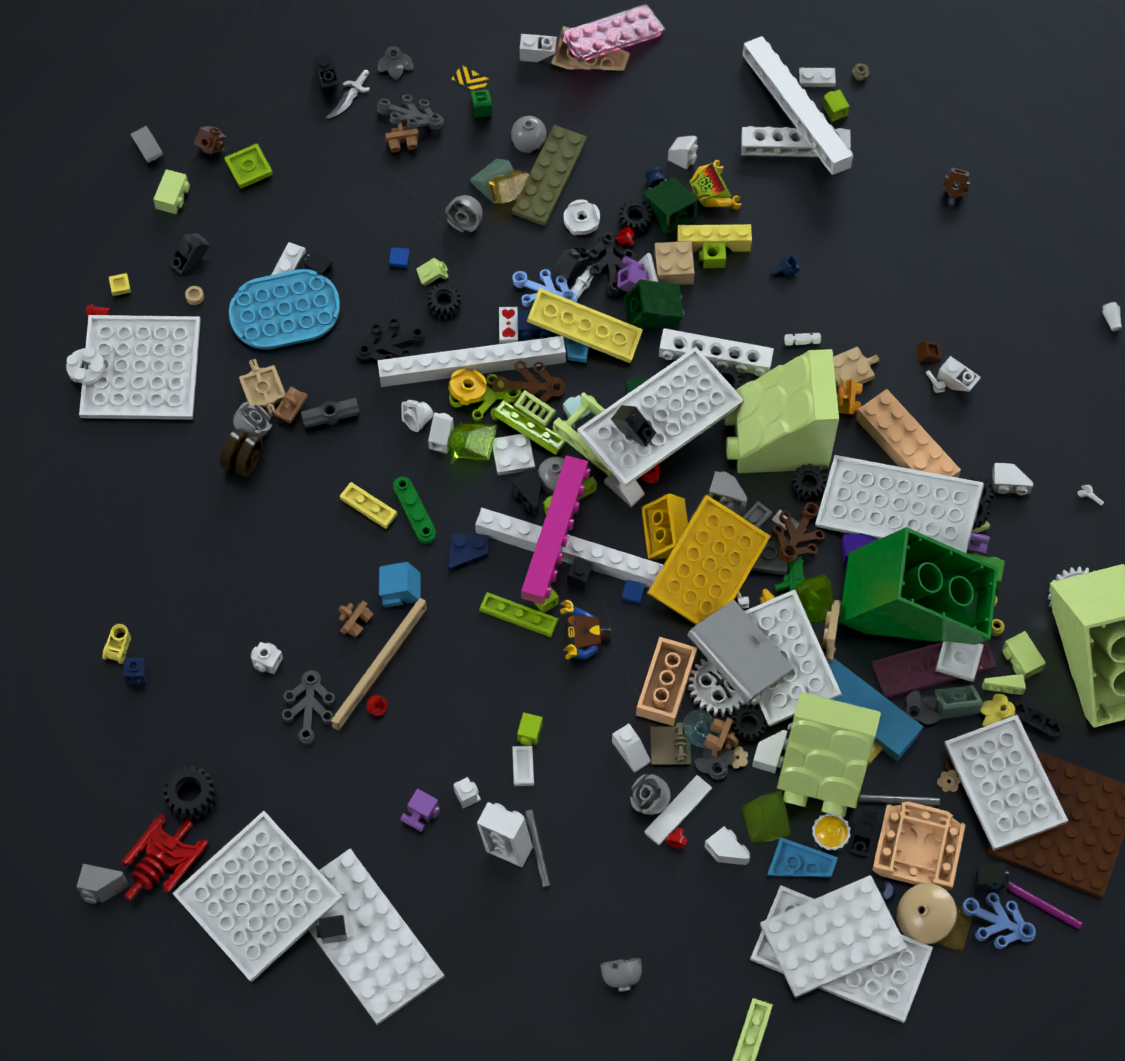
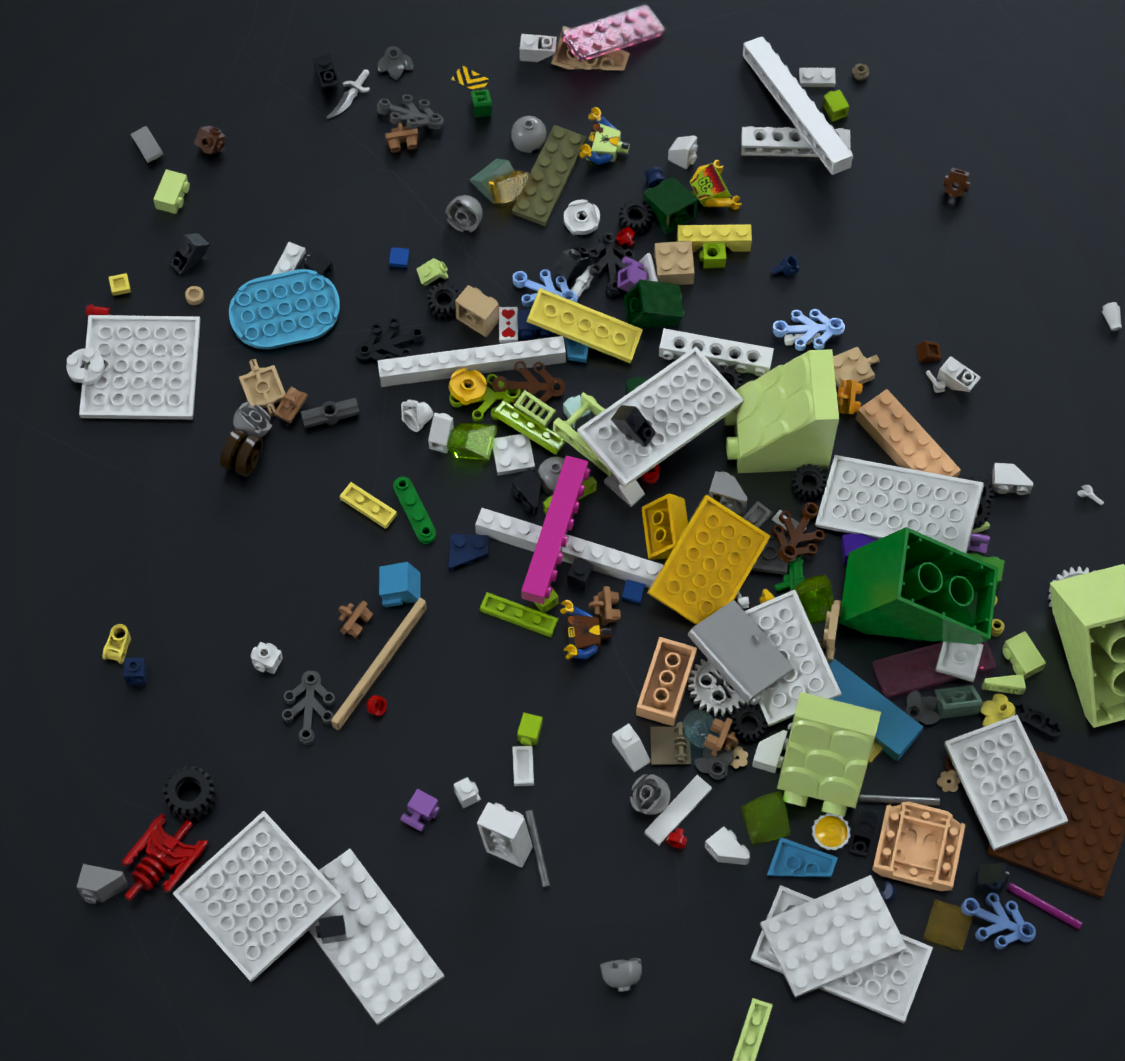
lime plate [224,144,273,189] -> none
tan dish [896,883,957,944] -> none
none -> tan brick [455,285,499,337]
none -> torso [579,107,630,165]
none -> medium nougat hips [588,586,621,626]
none -> light blue plant [773,309,845,351]

